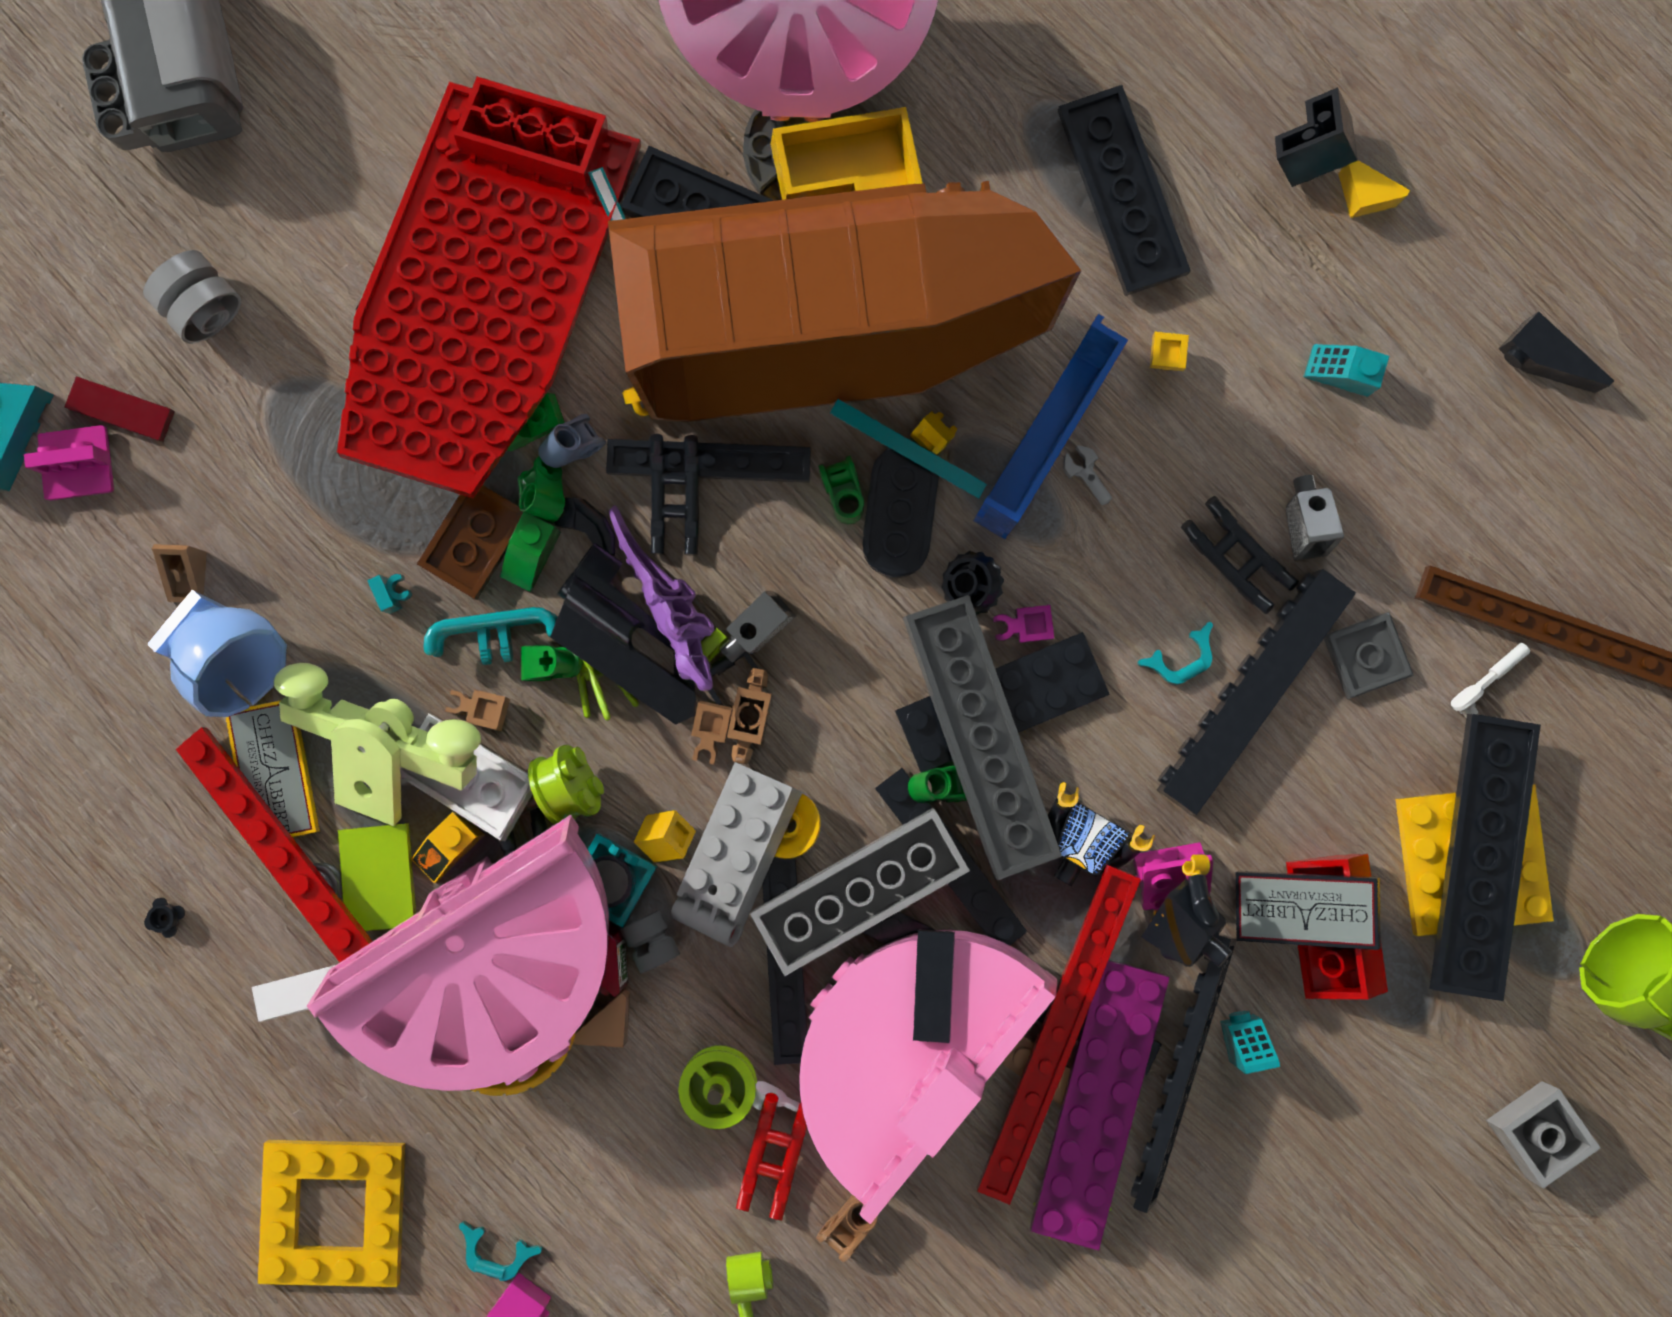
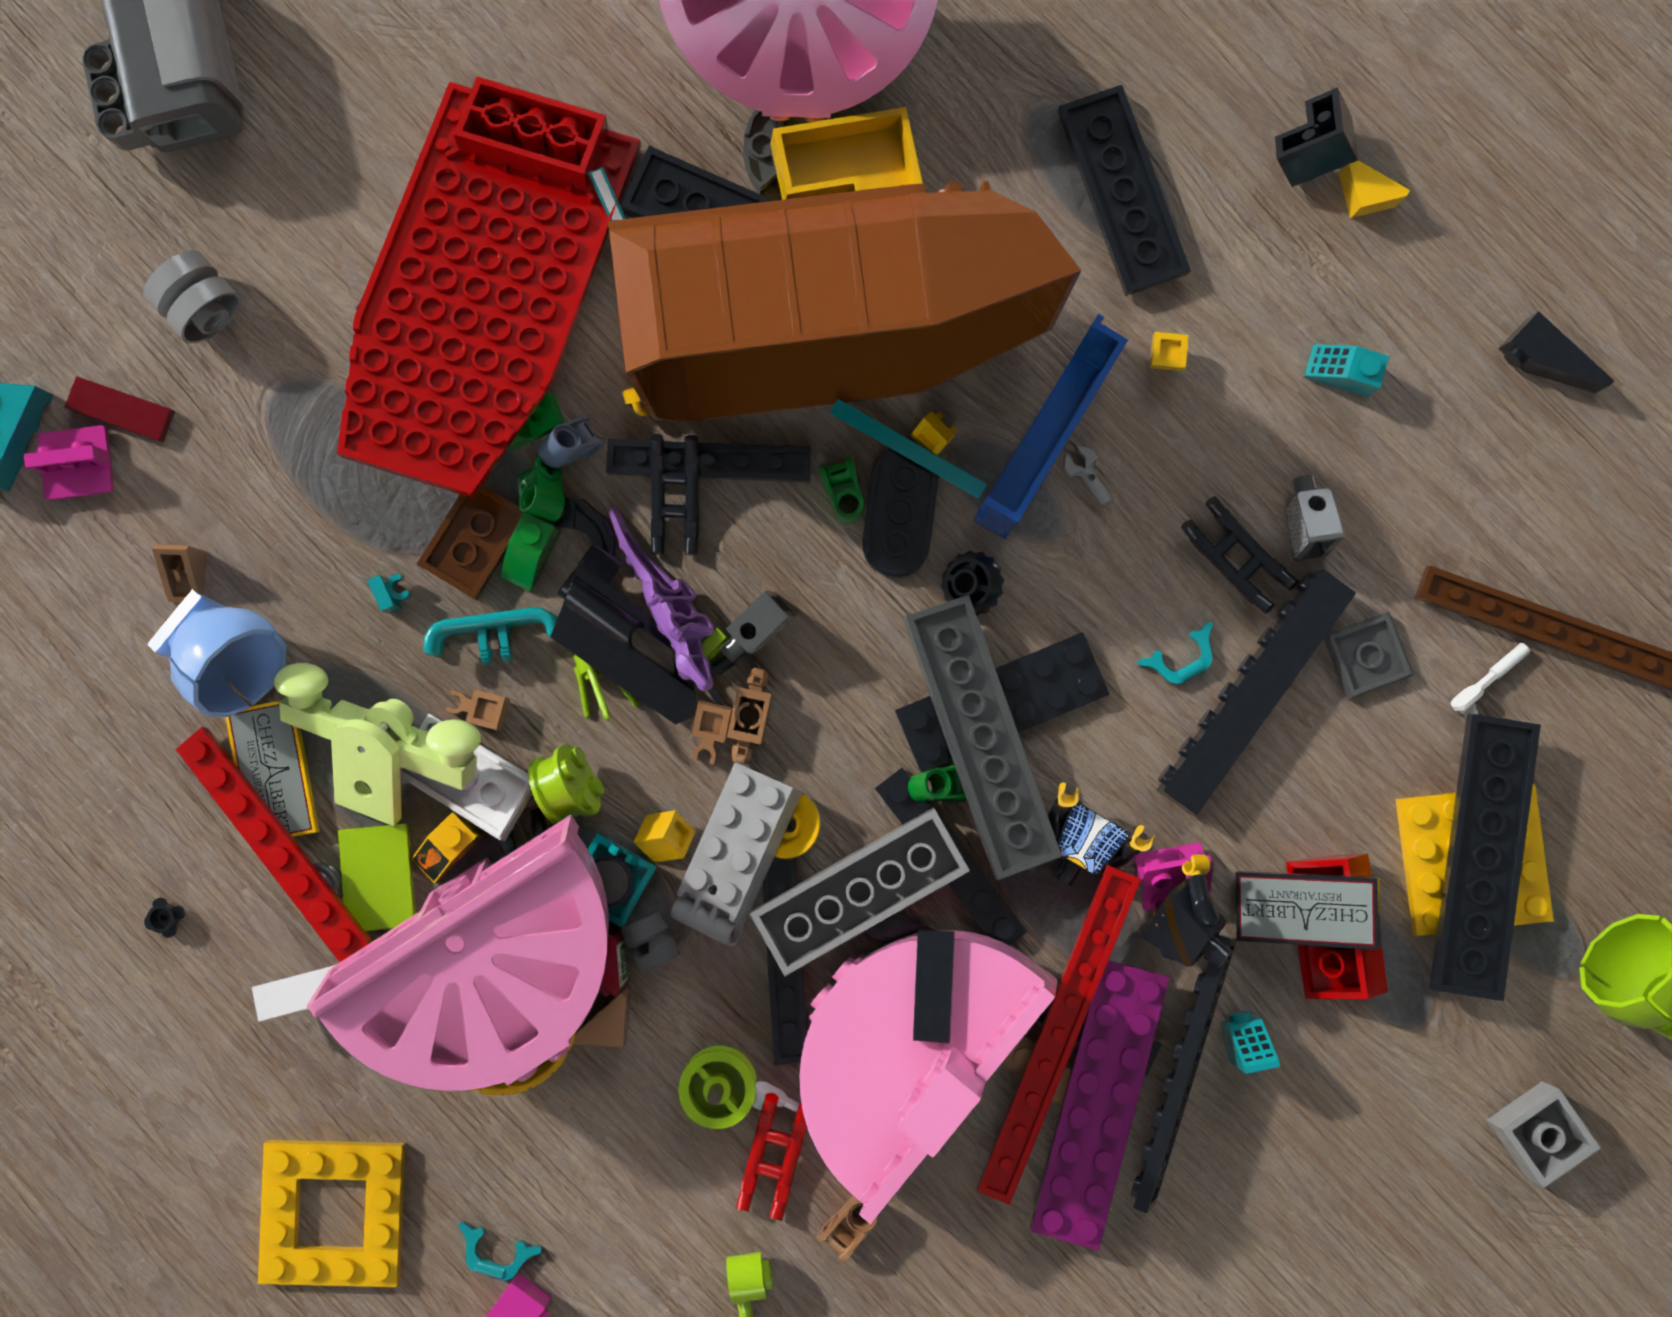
green piece [521,645,583,681] -> none
magenta plate [992,605,1054,643] -> none

